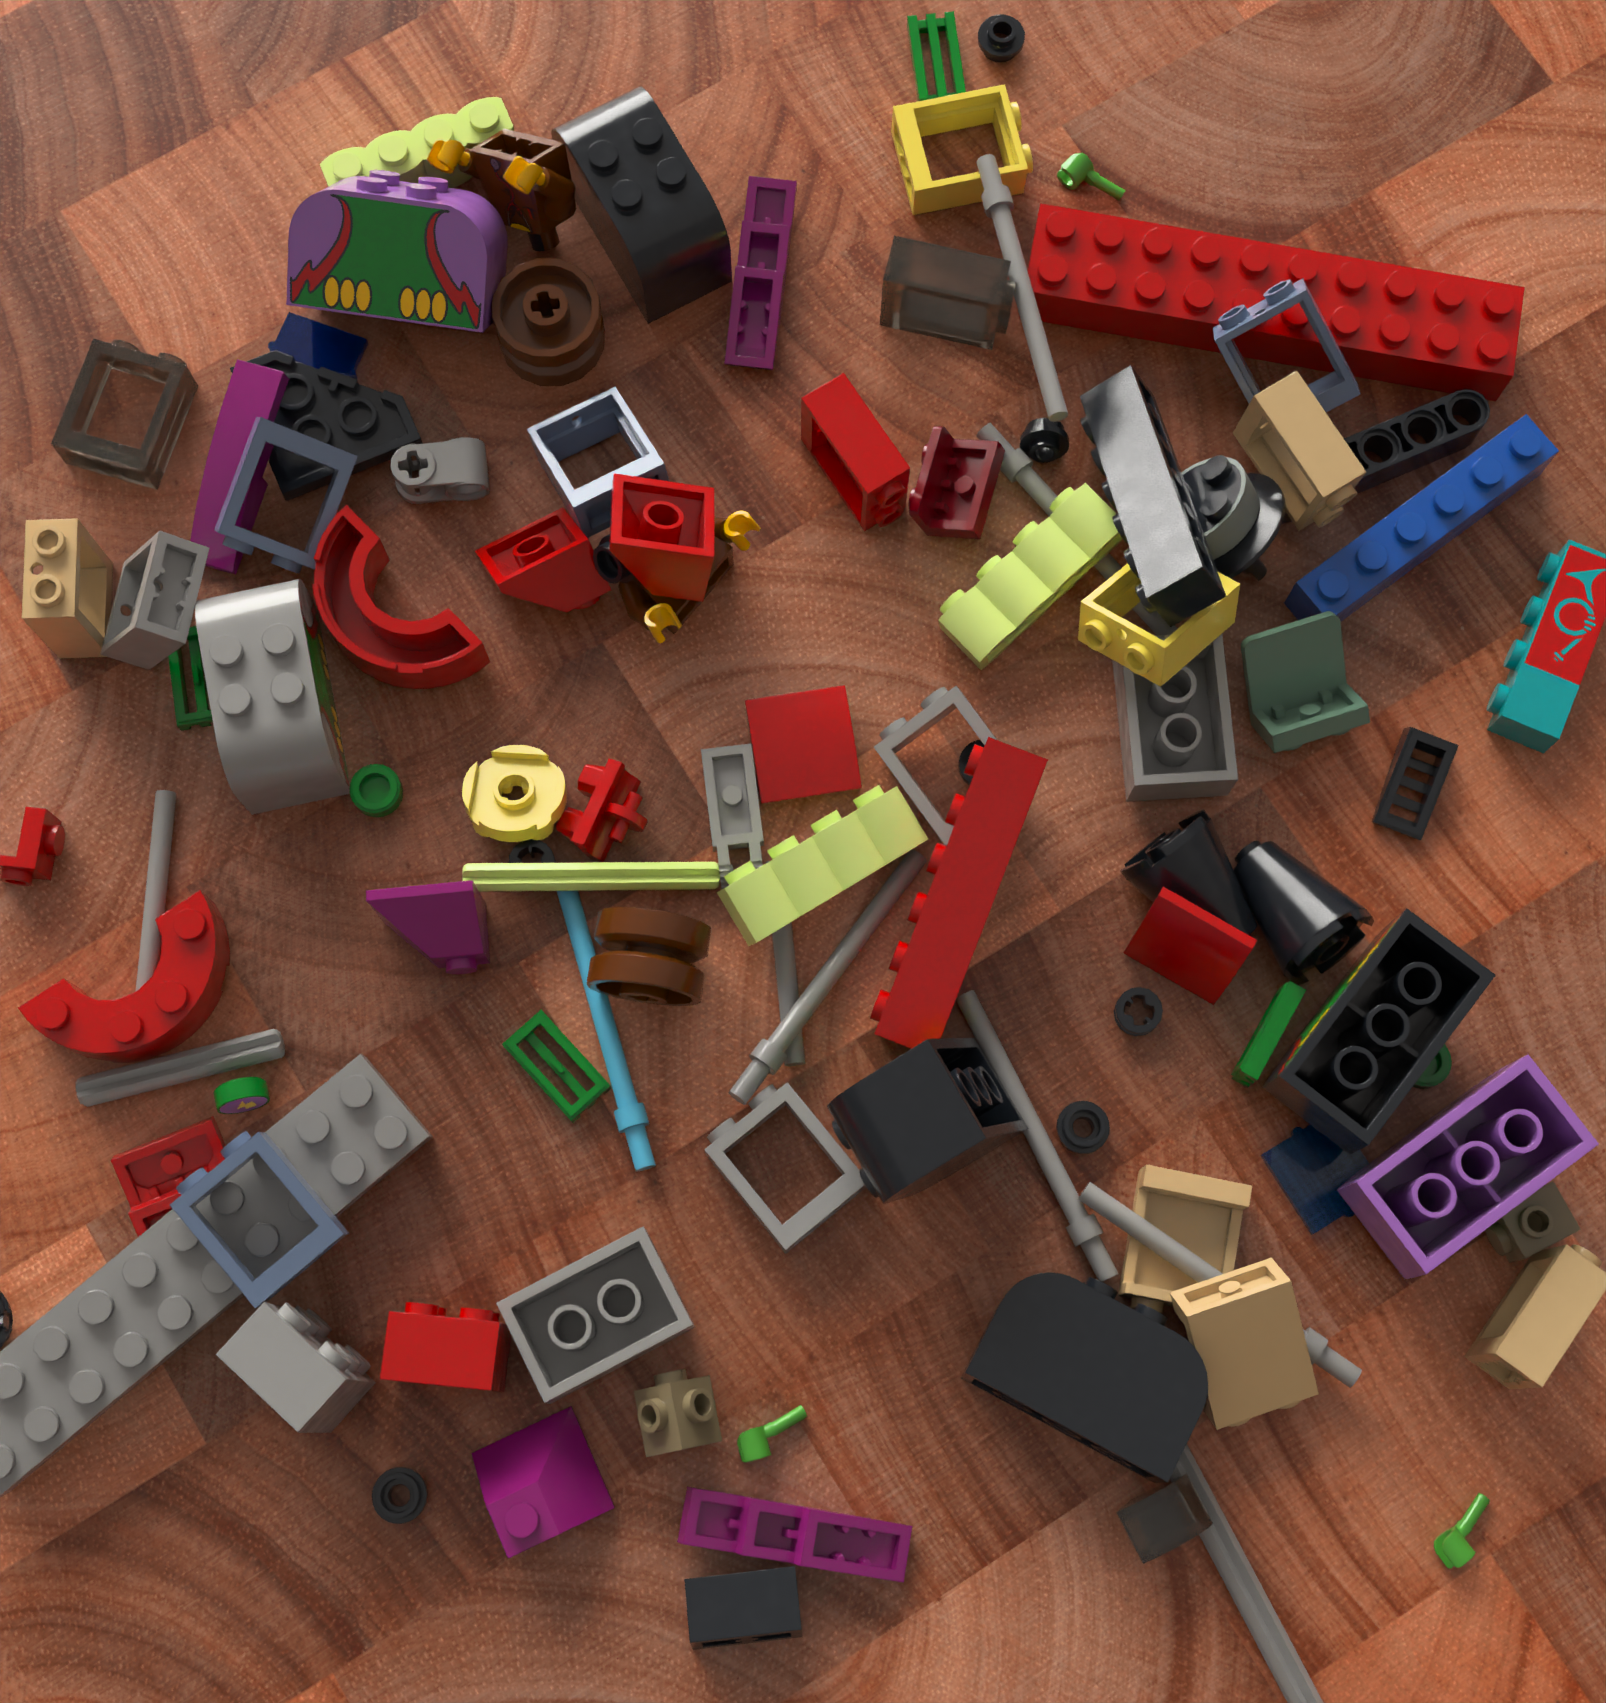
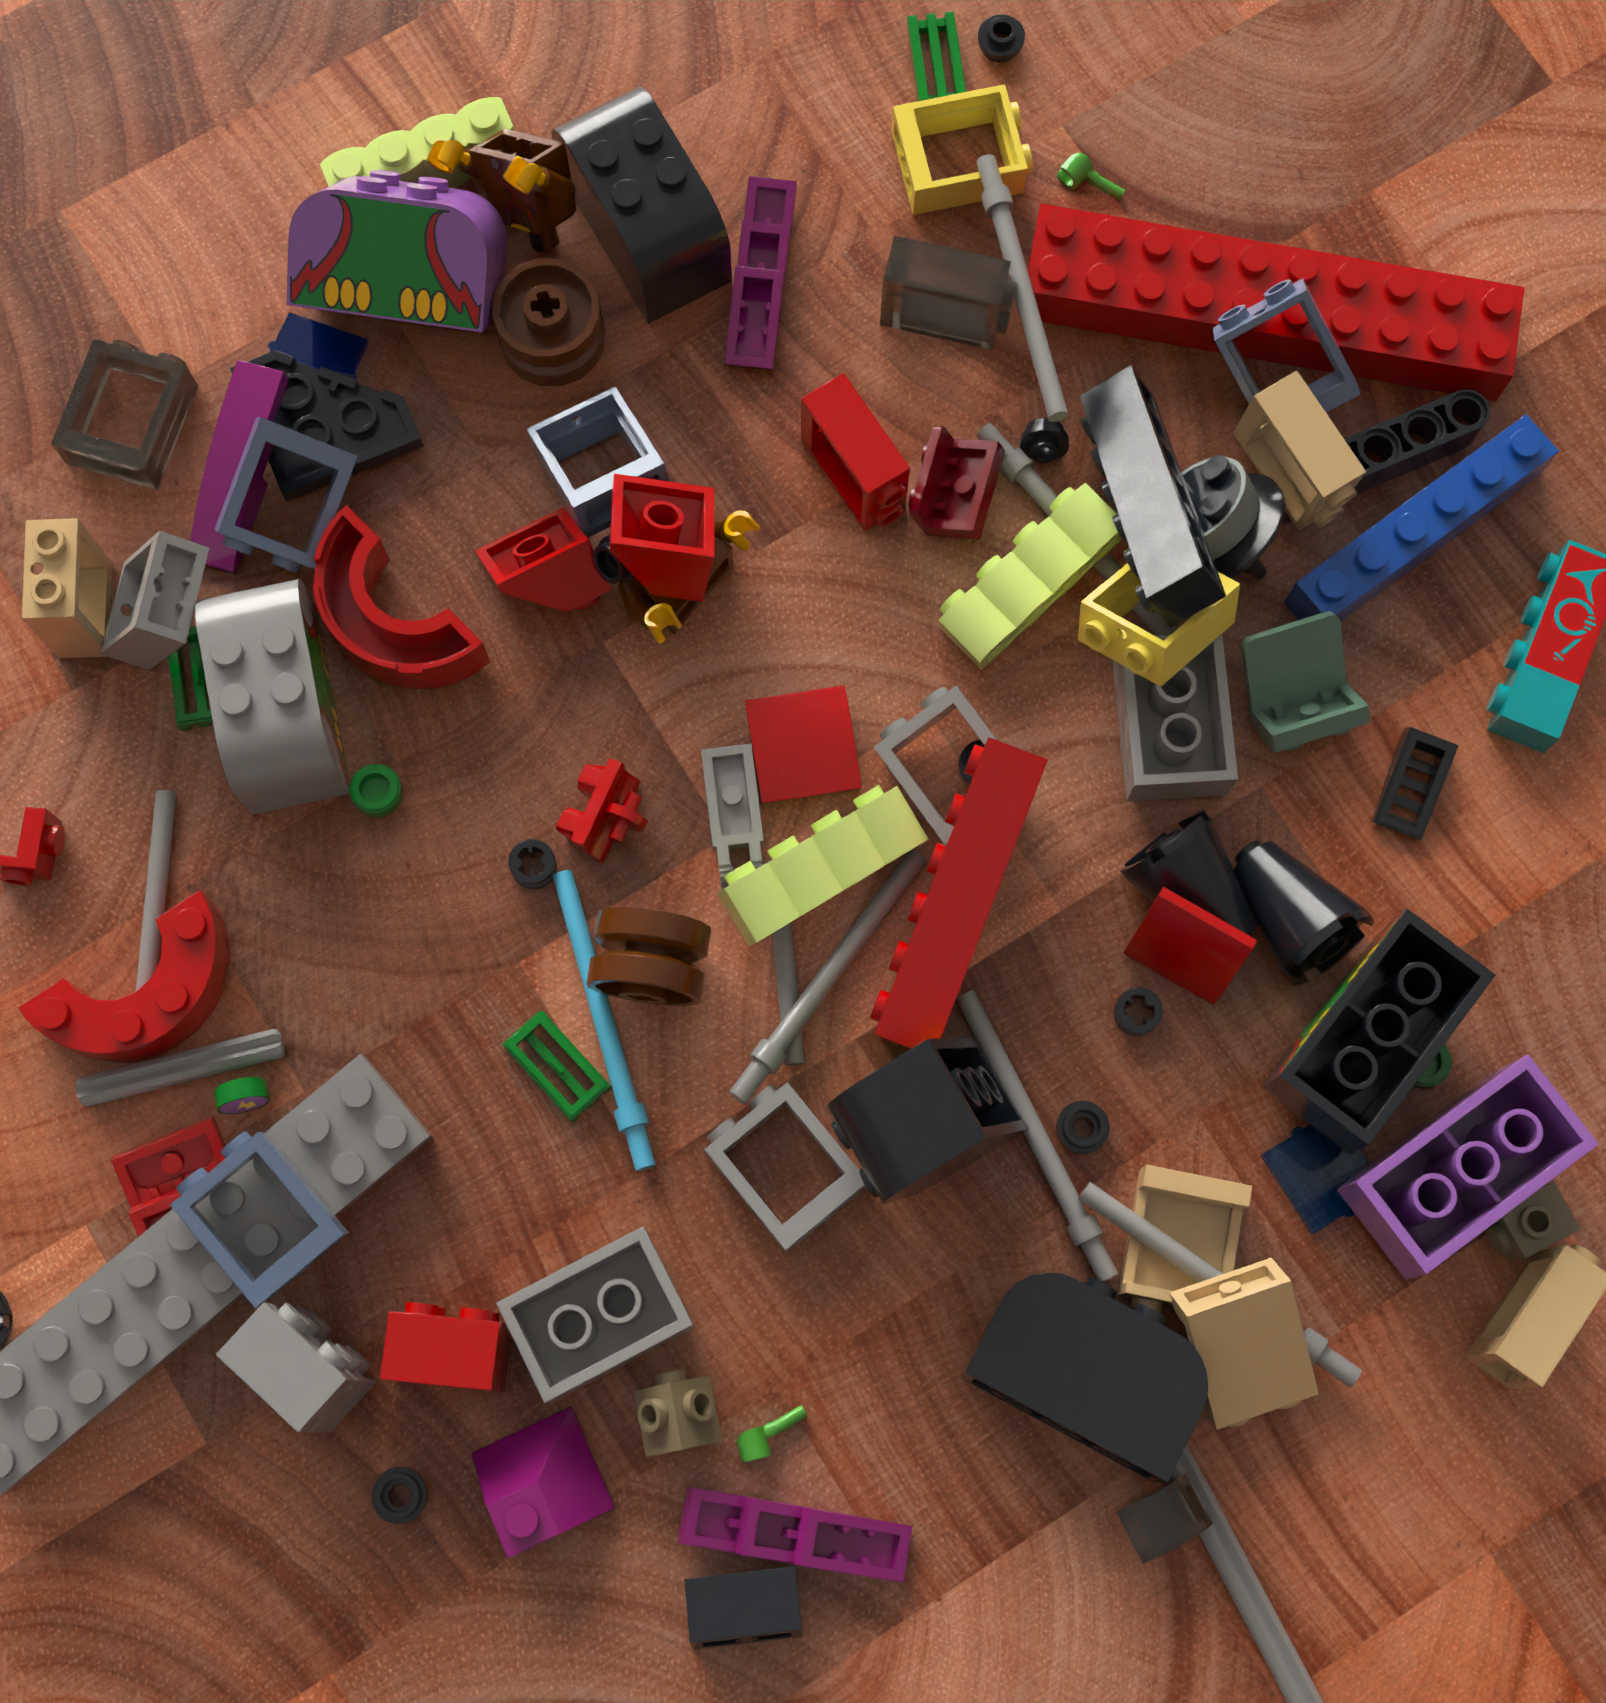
magenta slope [366,880,490,974] -> none
light grey piece [390,437,490,504] -> none
light yellow plate [462,745,567,842] -> none
yellowish green axle [462,862,720,892] -> none
green tile [1231,981,1306,1088] -> none
bright green hand [1434,1493,1490,1569] -> none

